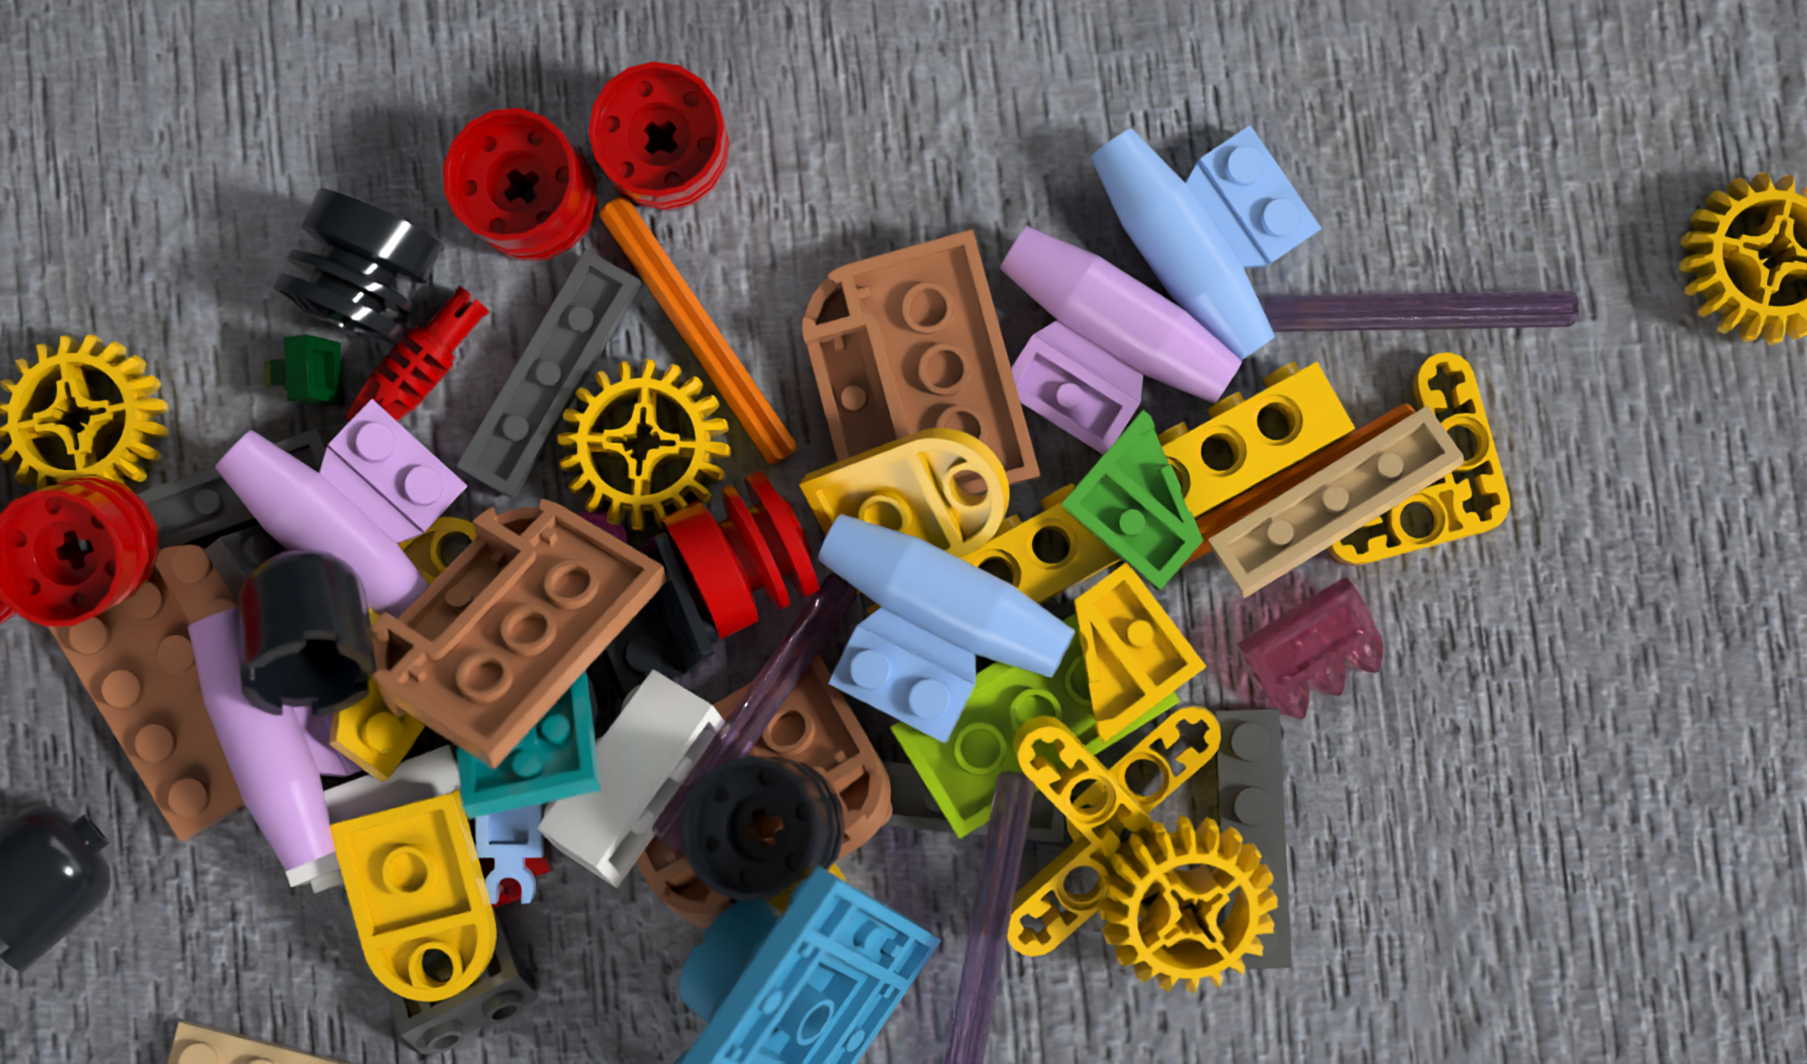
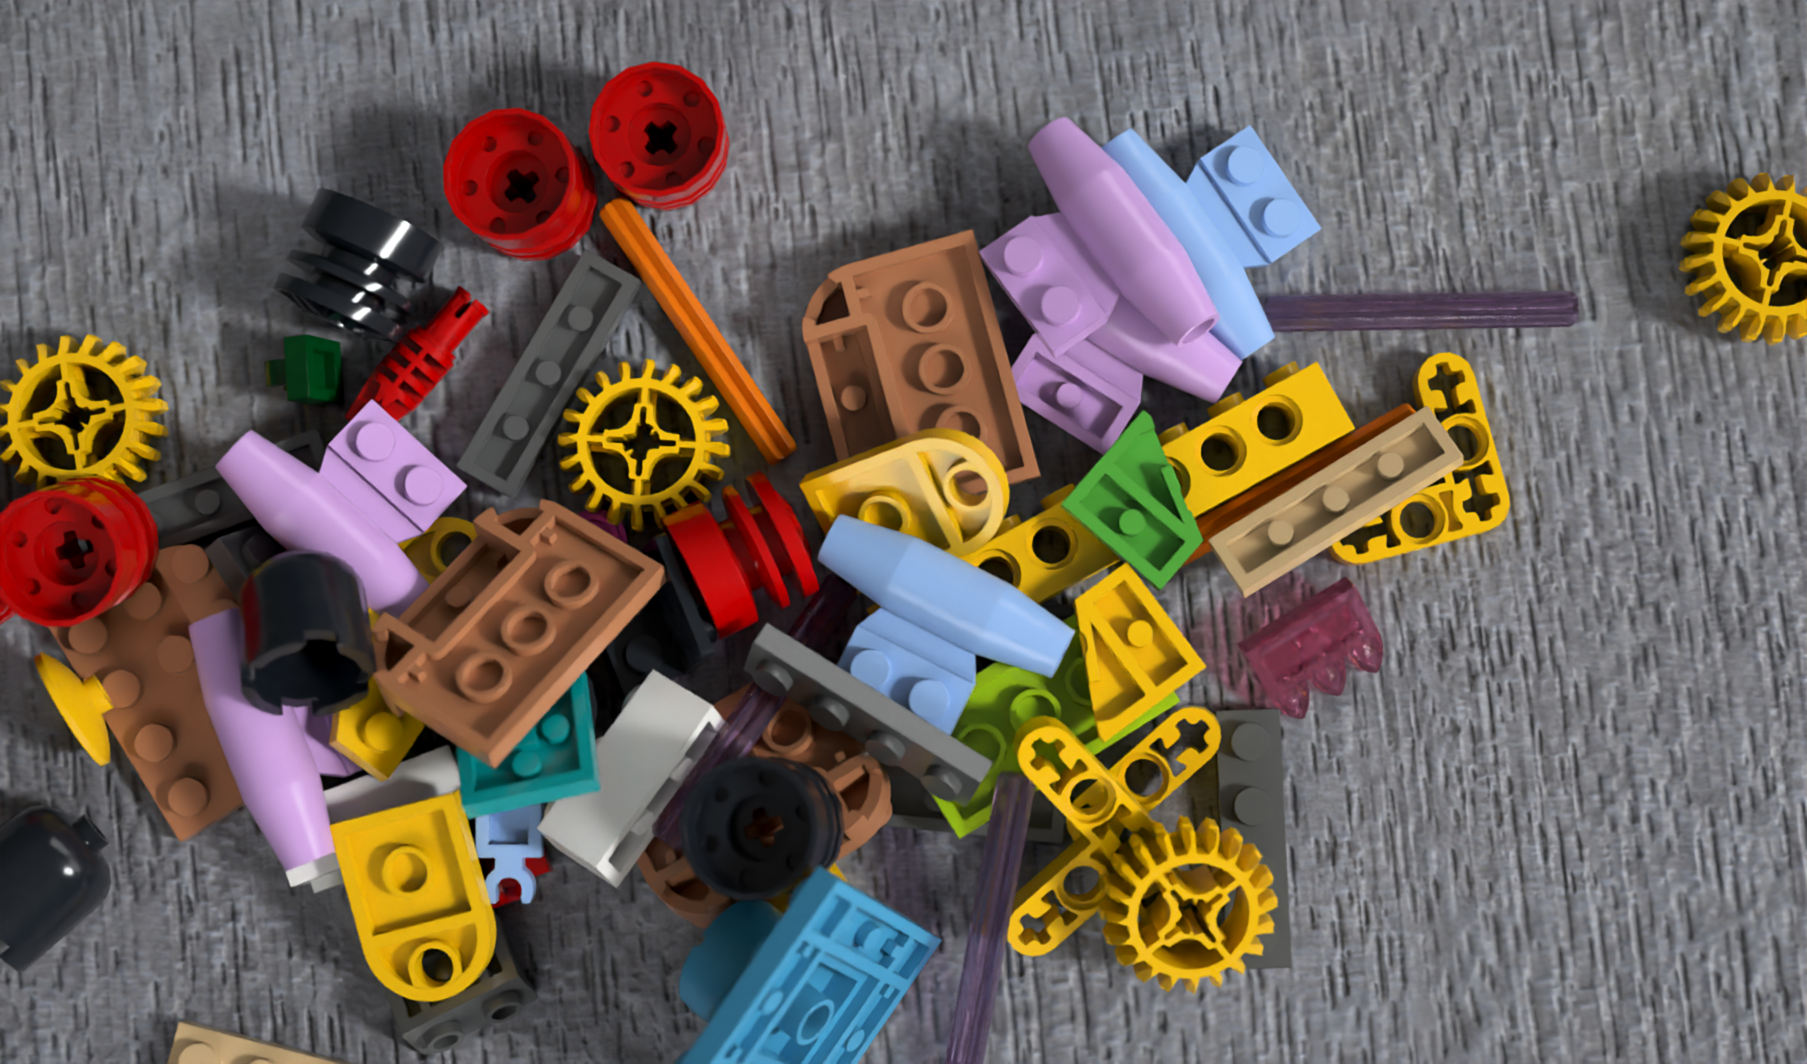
none -> yellow dish [34,652,114,767]
none -> dark grey plate [743,623,993,808]
none -> lavender plate [979,117,1220,359]

